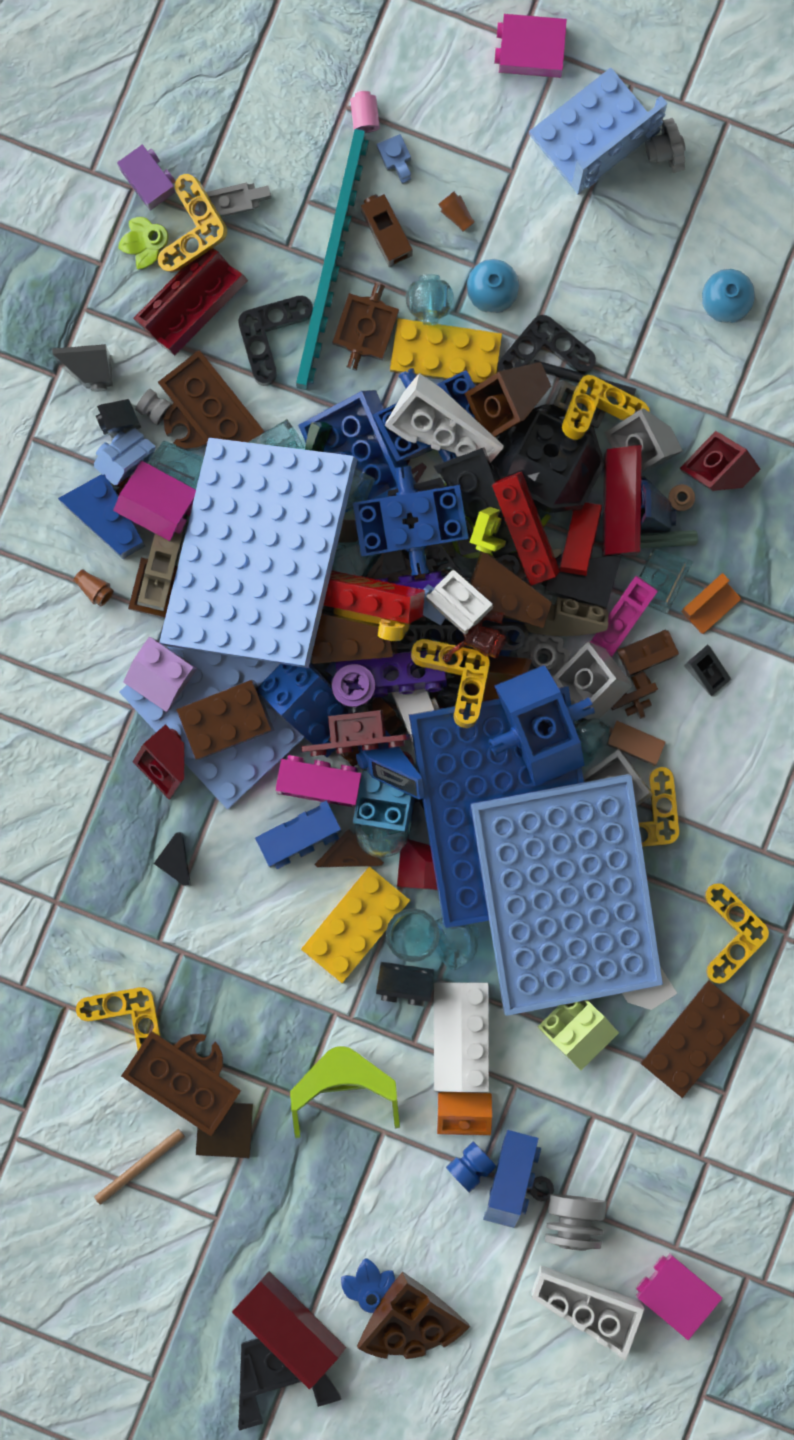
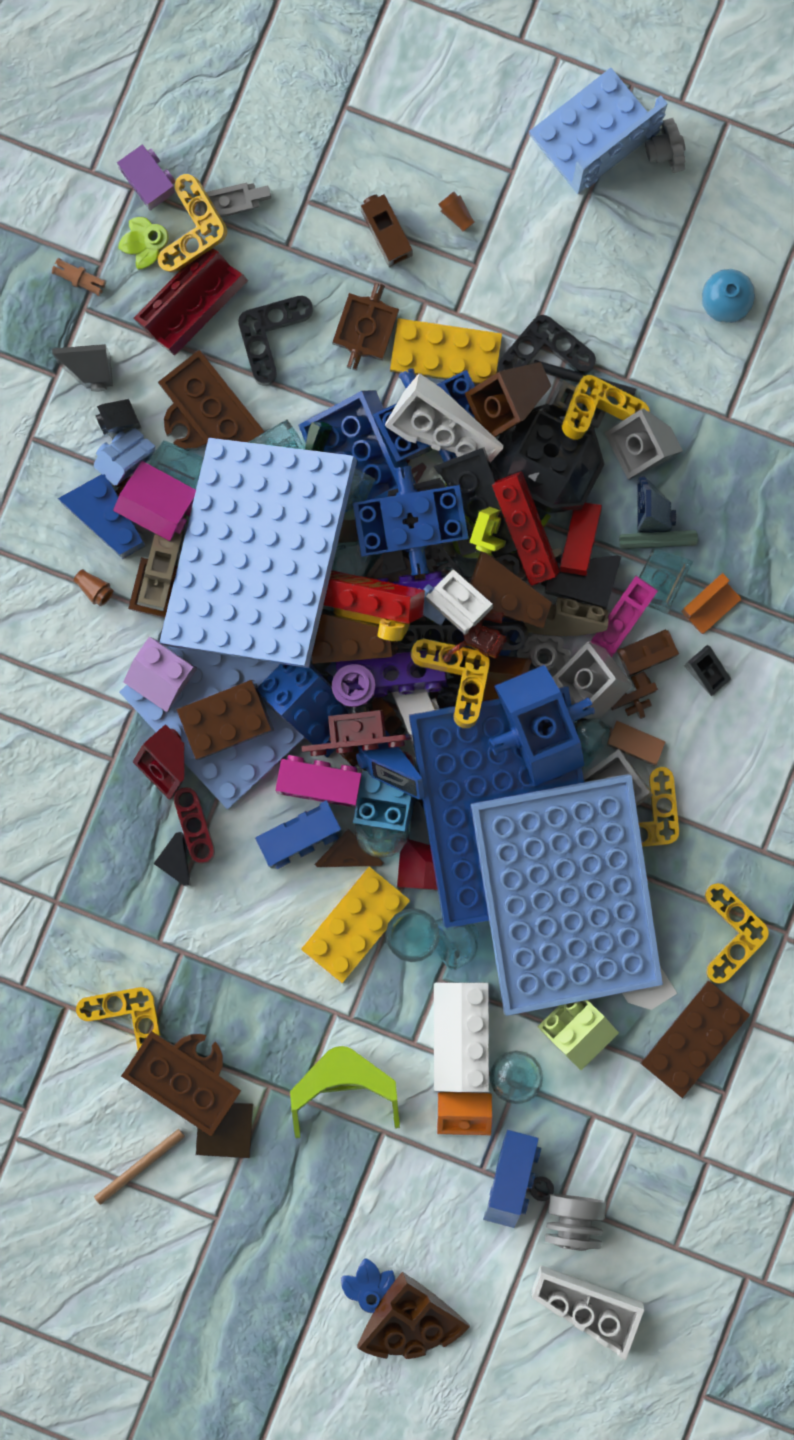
light grey wheel [135,389,172,425] -> none
dark red slope [232,1271,347,1390] -> none
black wing [238,1338,342,1431] -> none
teal plate [296,129,369,390] -> none
bright pink brick [350,91,380,133] -> none
black slope [376,962,434,1007] -> none
medium blue plate [377,134,411,184] -> none
clear light blue plant [405,274,455,325] -> none
blue wheel [446,1141,497,1193] -> none
dark azure cylinder [467,259,519,313] -> none
dark pink brick [494,14,567,78] -> none
dark red slope [602,445,642,557] -> none
dark pink brick [636,1253,722,1340] -> none
medium nougat plate [668,484,695,511] -> none
dark red slope [680,431,761,491] -> none
none -> nougat pin [51,258,106,296]
none -> dark red beam [174,787,215,864]
none -> clear light blue cylinder [489,1050,543,1104]

